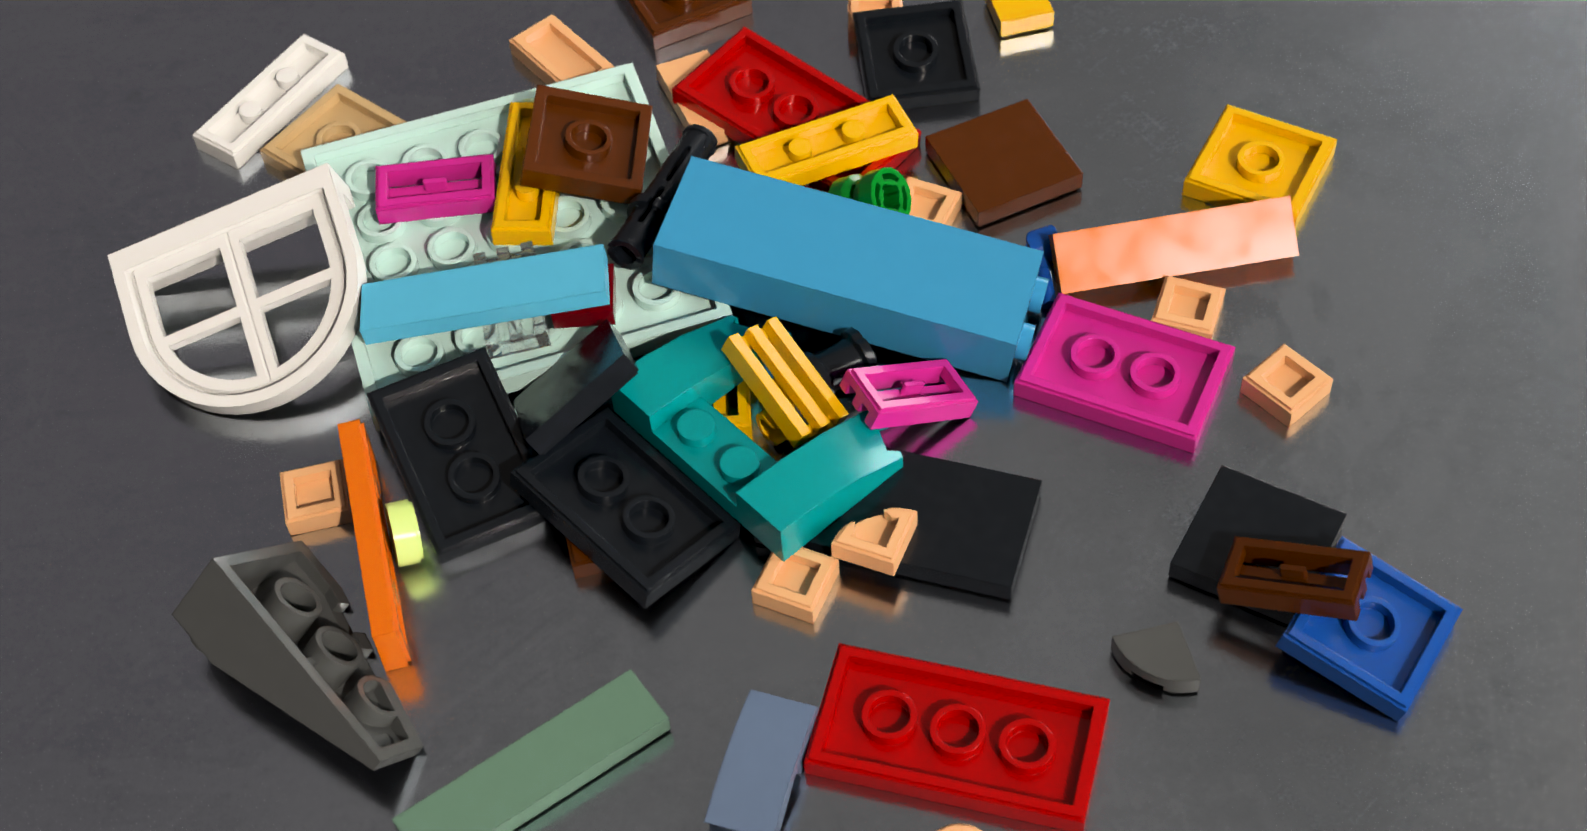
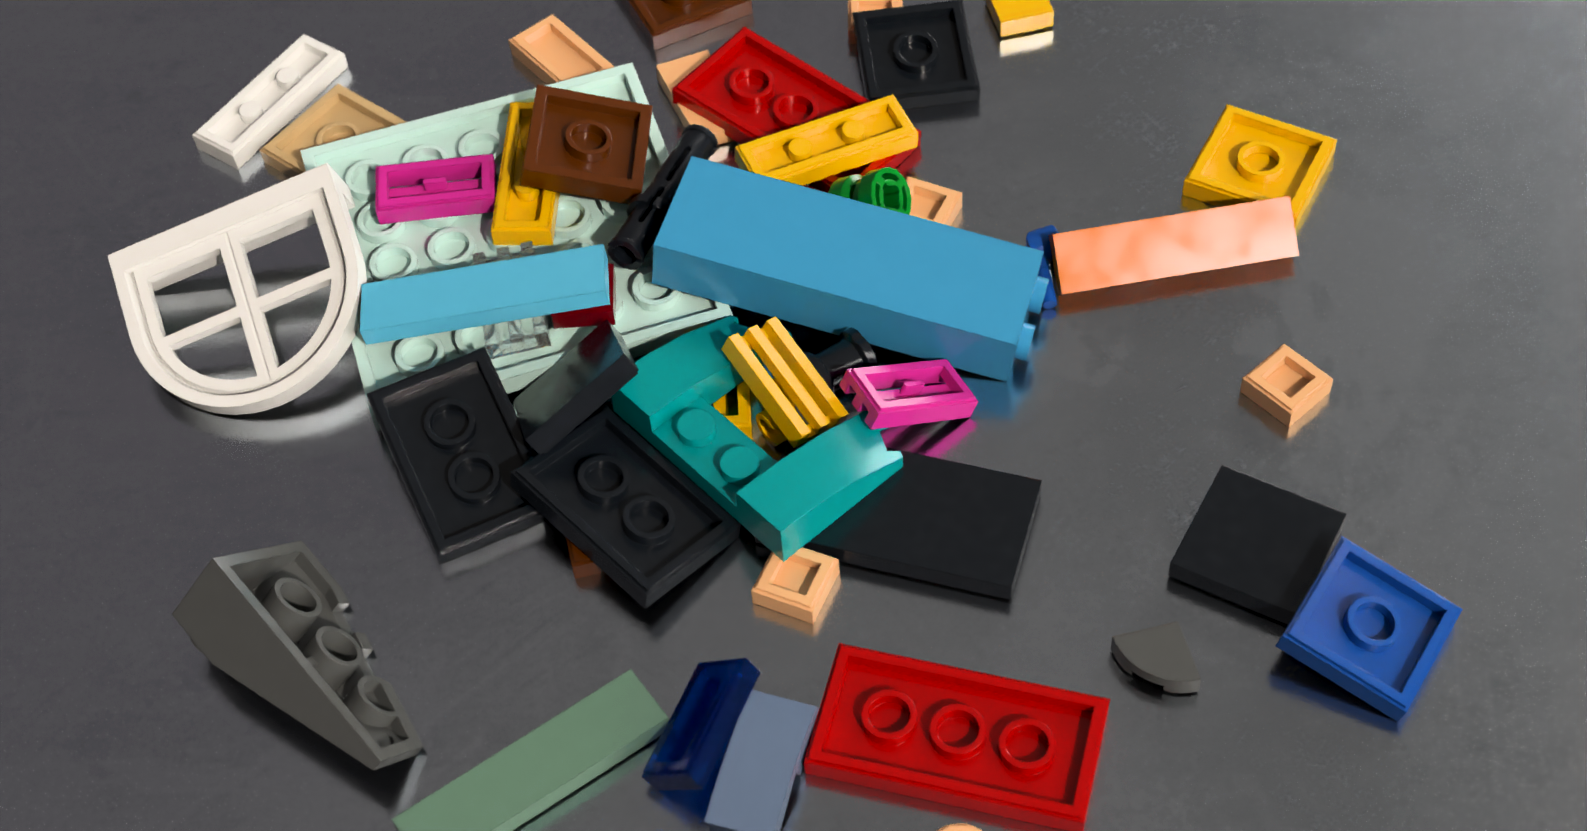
light nougat tile [280,459,353,536] -> none
orange tile [337,419,411,672] -> none
yellowish green tile [384,499,424,568] -> none
light nougat tile [831,508,918,576] -> none
reddish brown tile [925,98,1083,227] -> none
dark pink tile [1013,292,1236,454] -> none
light nougat tile [1151,275,1226,340] -> none
reddish brown tile [1217,536,1373,621] -> none
none -> clear blue tile [641,658,761,791]

